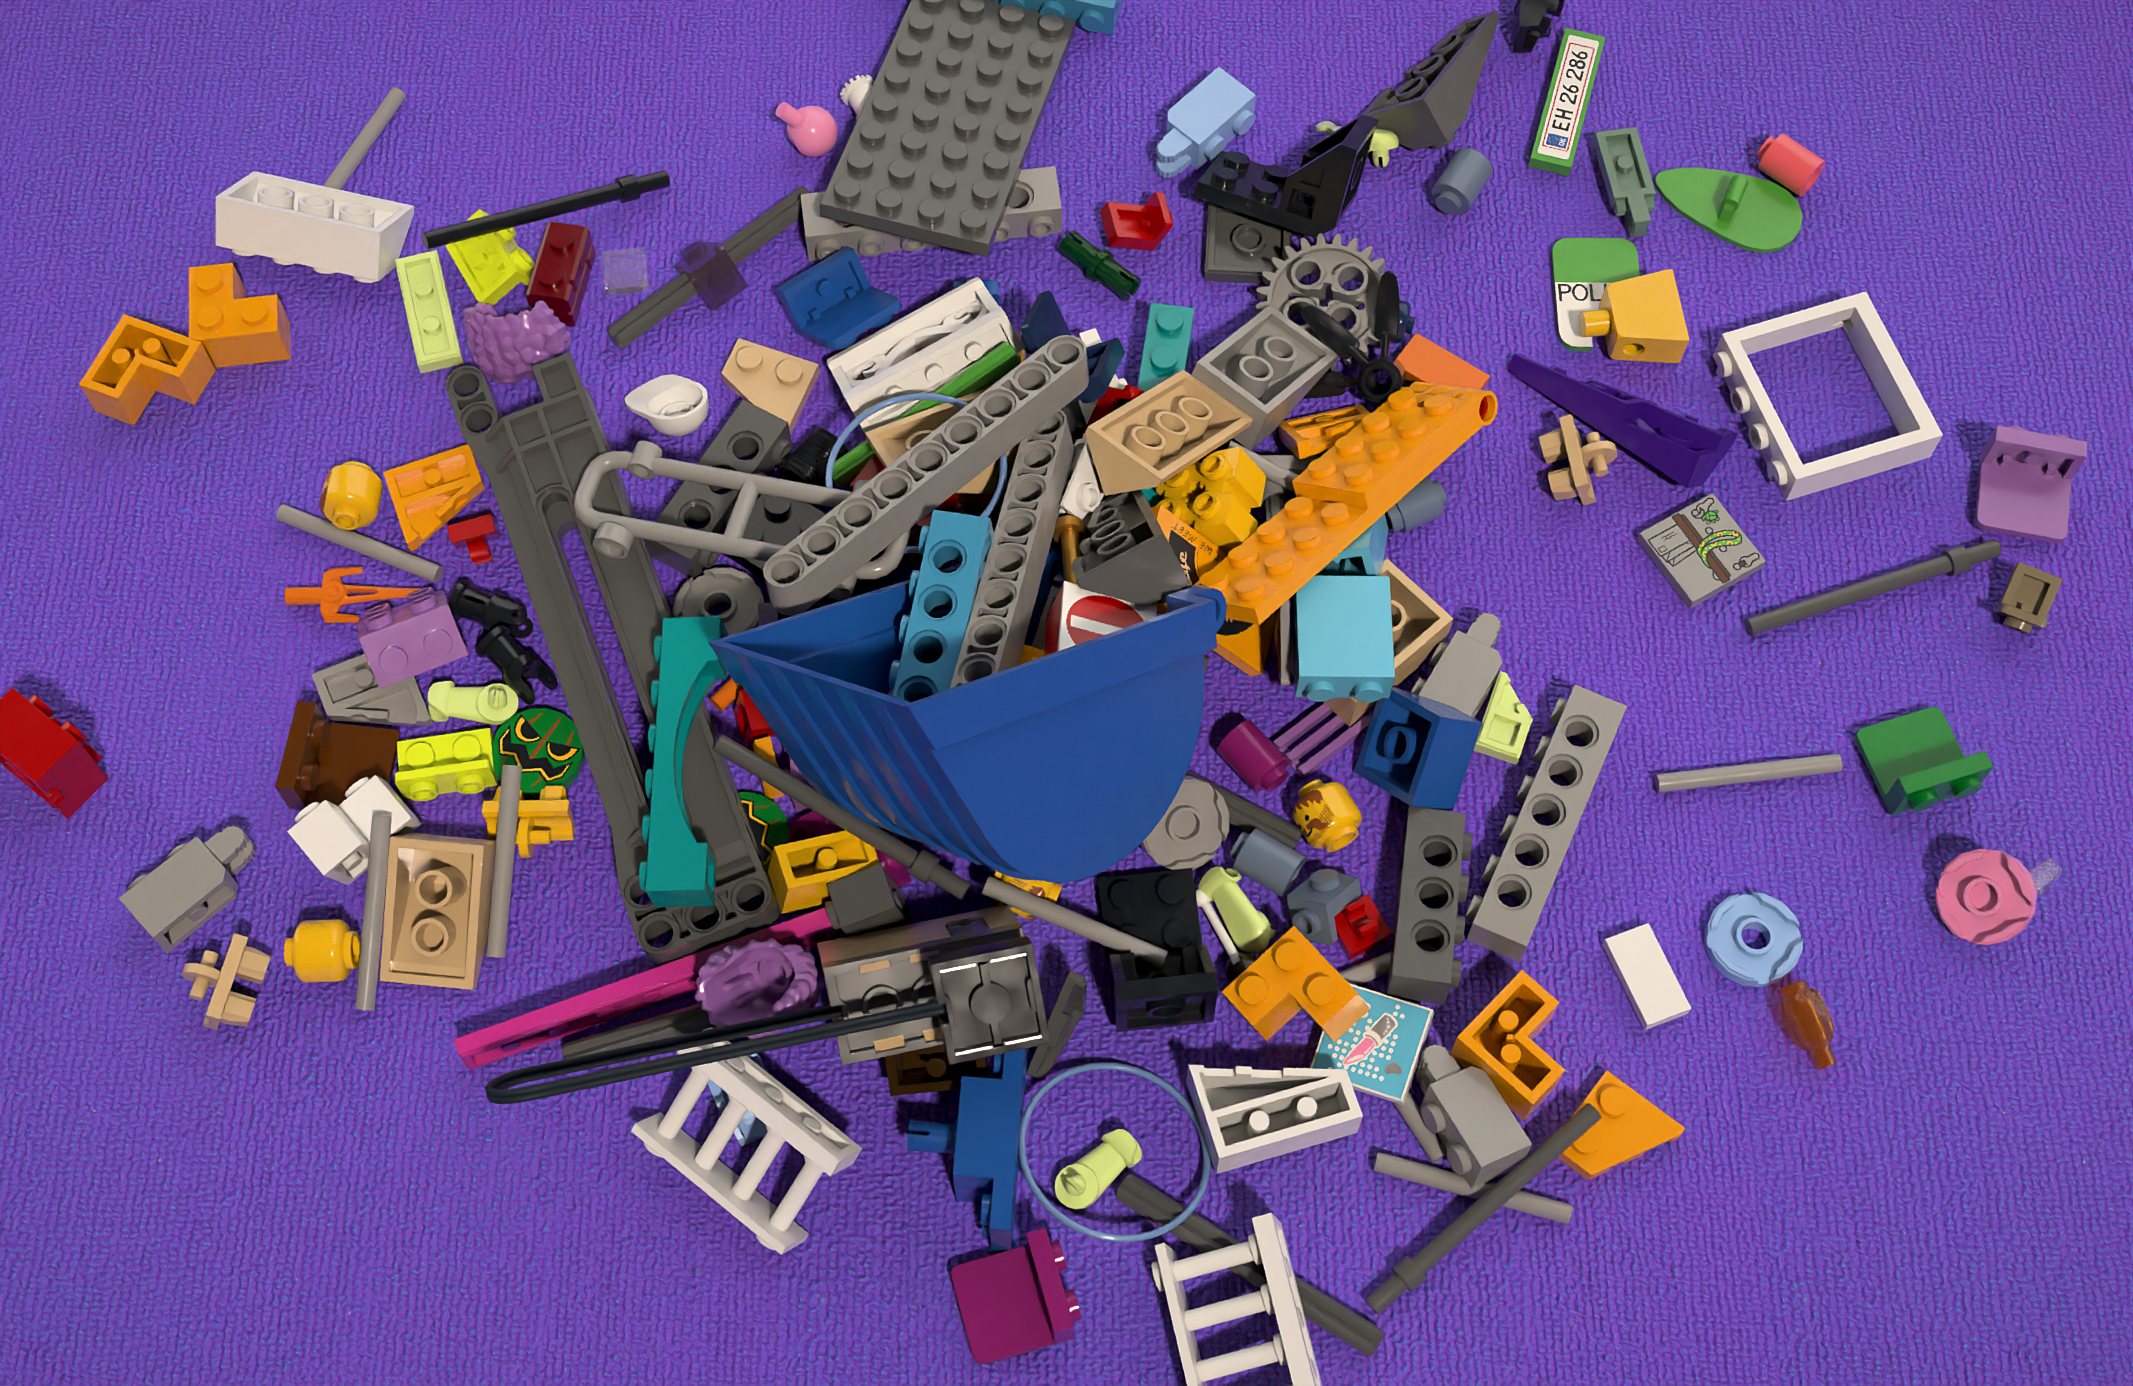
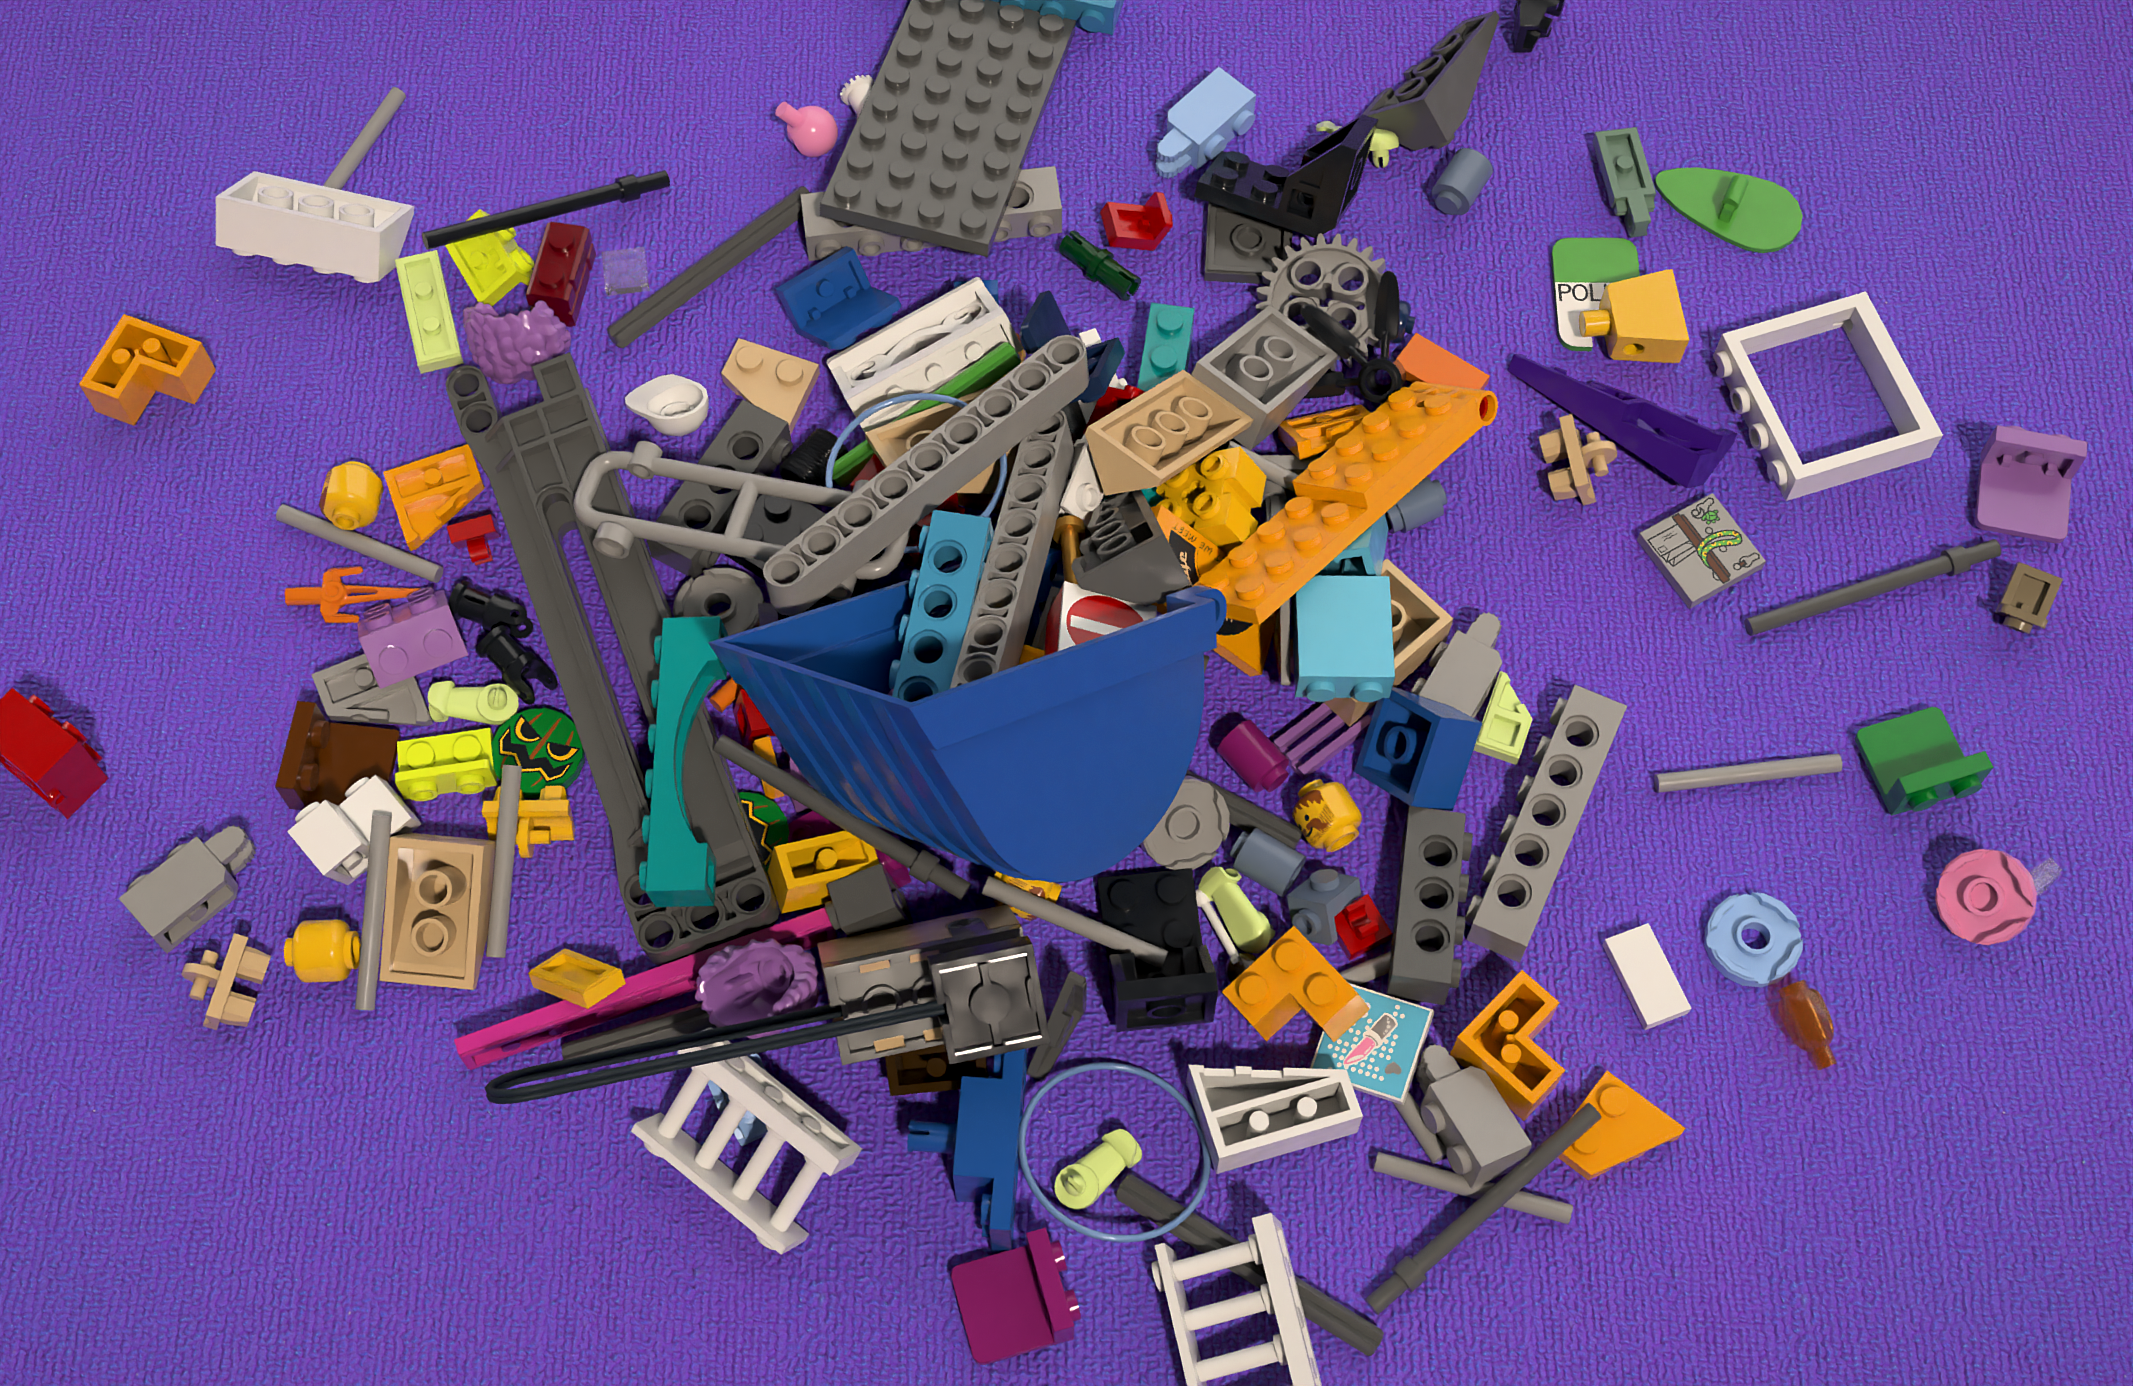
light orange brick [189,263,291,368] -> none
clear purple bracket [673,240,748,311] -> none
tile [1528,28,1606,176] -> none
coral brick [1756,133,1826,197] -> none
none -> yellow tile [528,948,626,1009]

